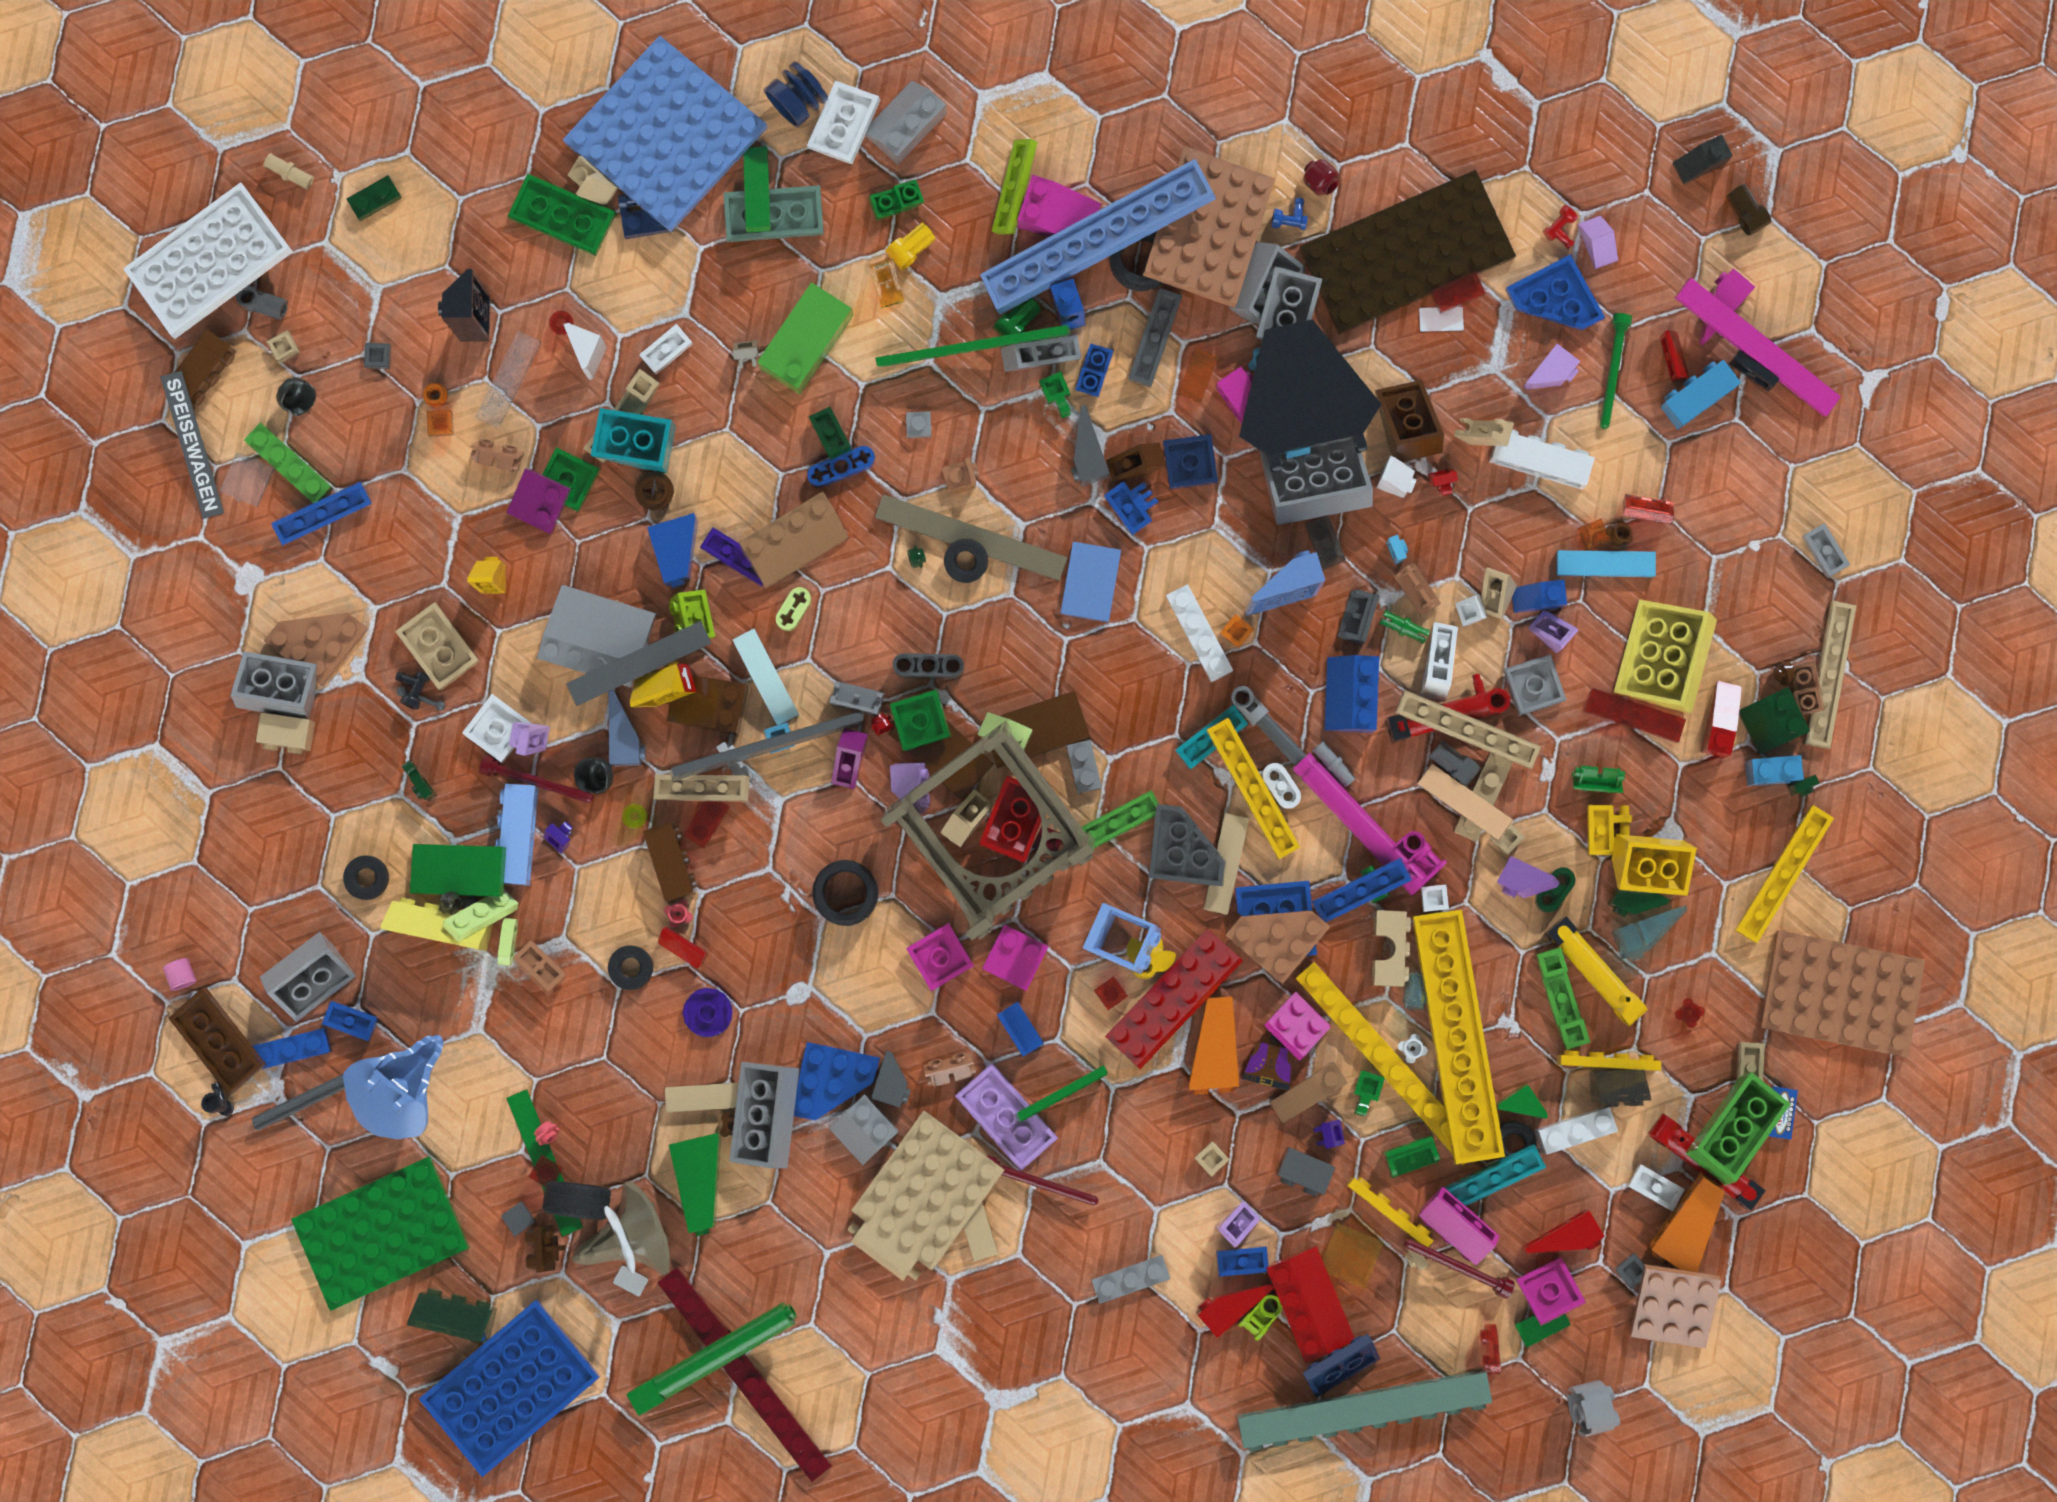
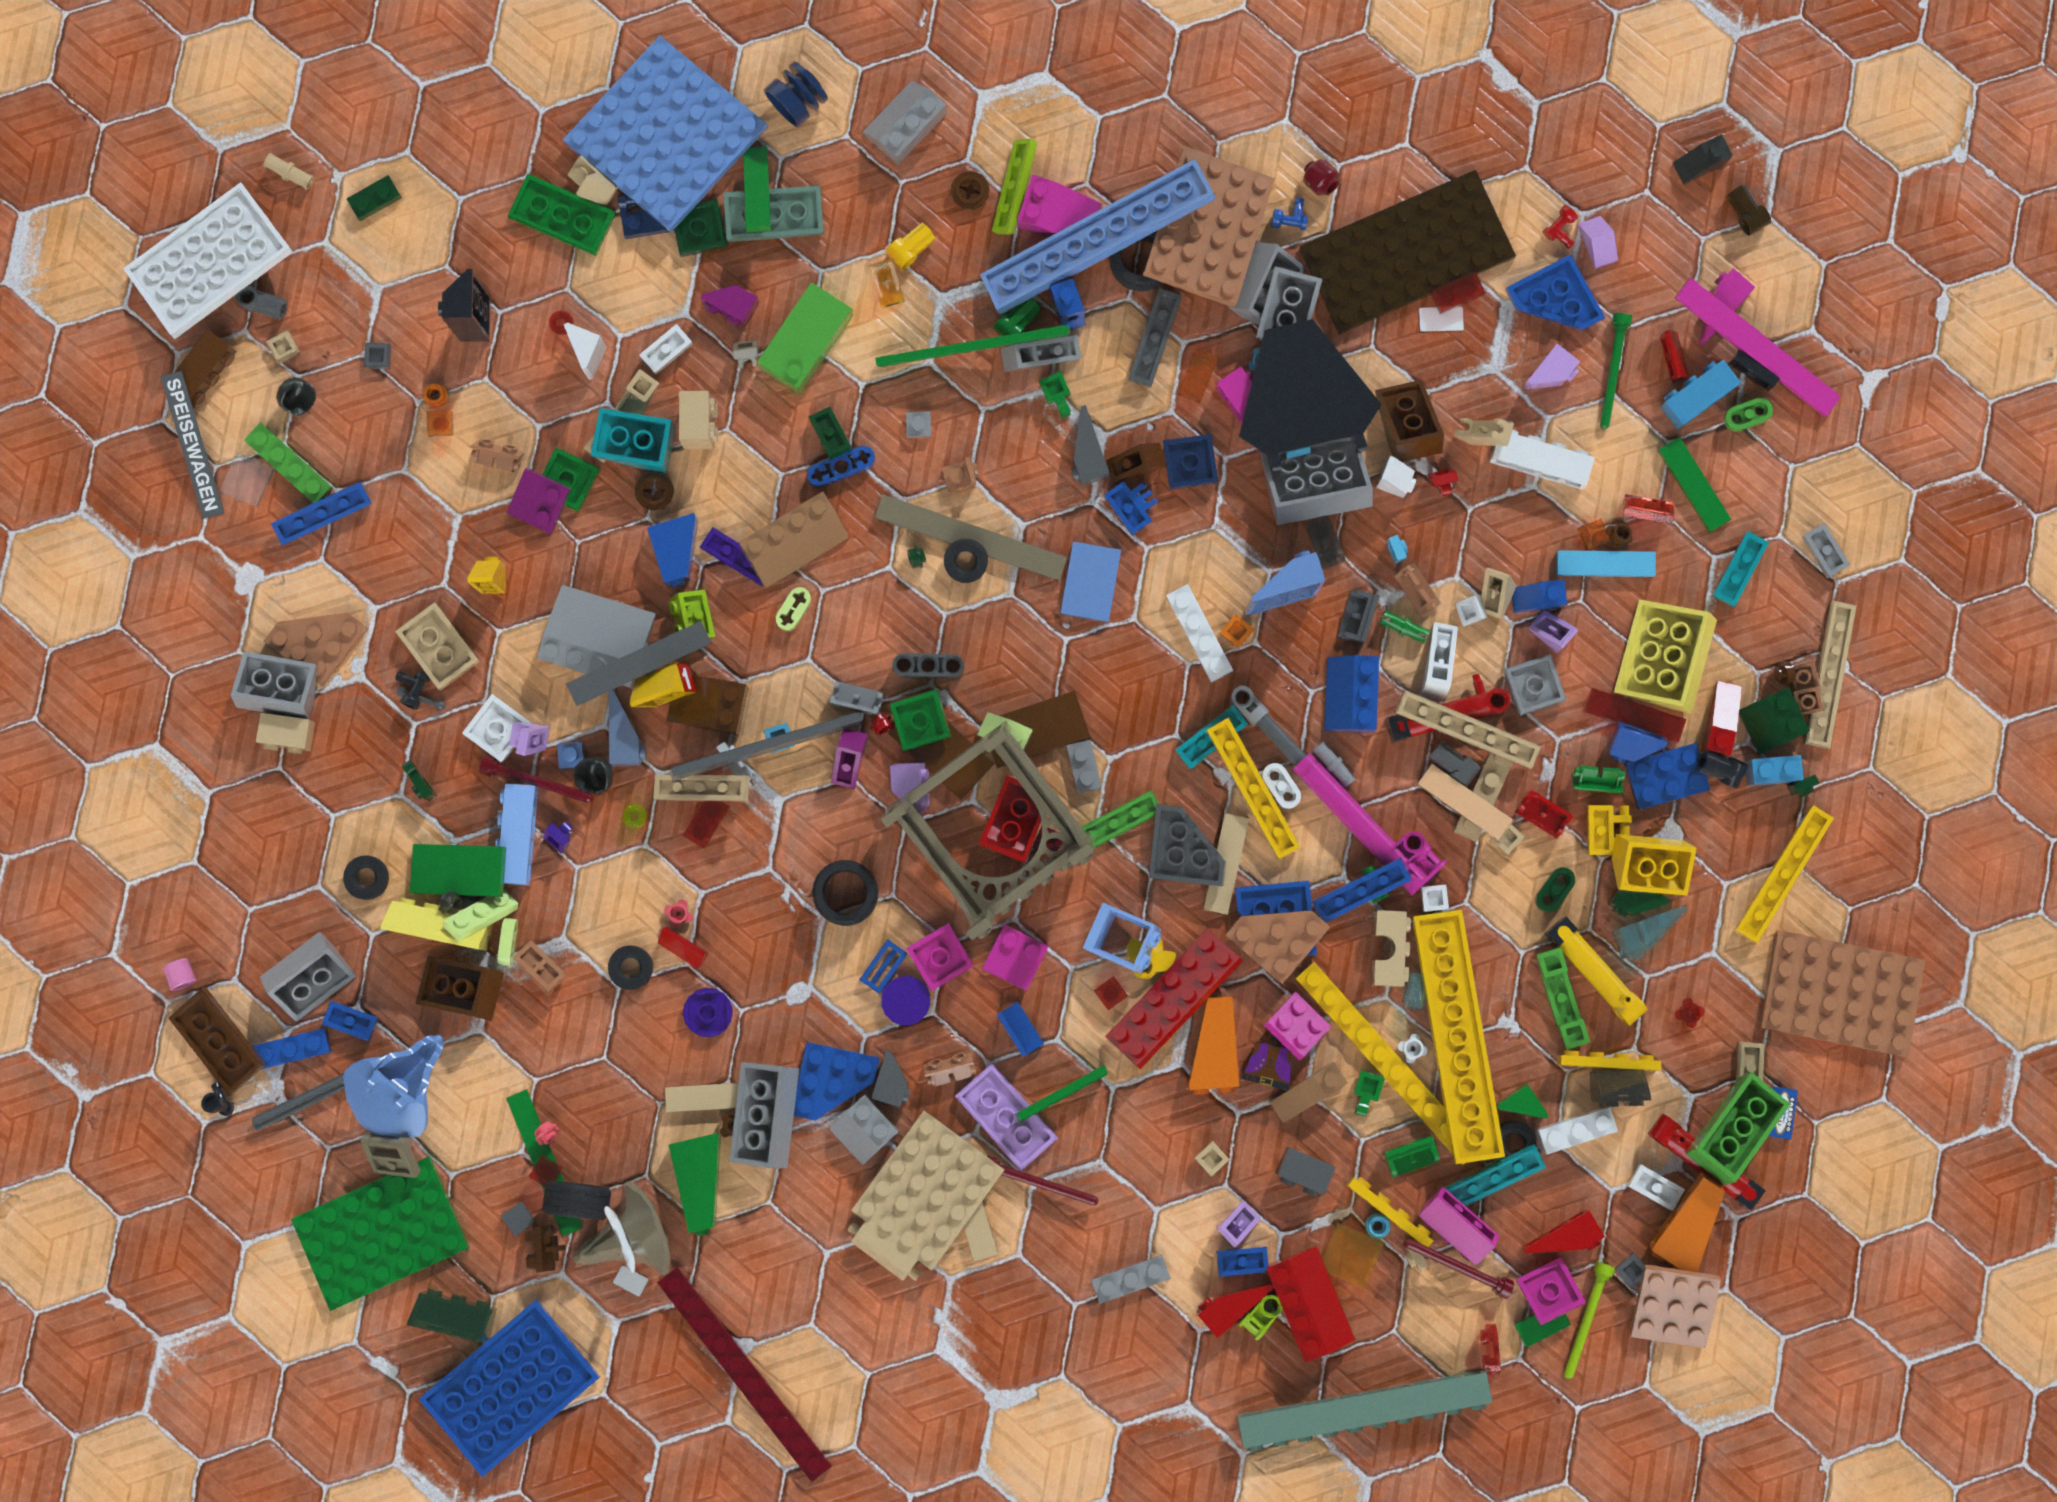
clear plate [475,331,541,429] -> none
green brick [626,1302,797,1416] -> none
reddish brown brick [643,822,698,903] -> none
light aqua slope [733,629,799,725] -> none
white plate [807,81,880,165] -> none
green slope [868,180,924,221] -> none
tan brick [940,790,994,847] -> none
blue slope [1075,343,1114,397] -> none
dark blue plate [1303,1334,1380,1398] -> none
dark purple tile [1314,1120,1345,1148] -> none
medium lavender slope [1497,856,1559,898] -> none
light grey brick [1567,1380,1620,1437] -> none
none -> dark tan plate [361,1133,421,1178]
none -> reddish brown slope [416,956,504,1021]
none -> medium blue plate [557,742,584,769]
none -> dark green tile [674,199,728,257]
none -> tan brick [679,391,718,450]
none -> magenta slope [700,285,759,327]
none -> blue tile [859,939,908,994]
none -> dark purple tile [881,976,930,1025]
none -> reddish brown gear [951,171,989,210]
none -> medium azure plate [1365,1213,1390,1239]
none -> red hinge [1514,789,1573,839]
none -> lime piece [1564,1261,1615,1379]
none -> blue slope [1608,721,1667,763]
none -> blue plate [1624,743,1711,810]
none -> green tile [1658,437,1732,533]
none -> black piece [1696,750,1749,788]
none -> teal plate [1712,531,1769,607]
none -> bright green plate [1724,398,1773,432]

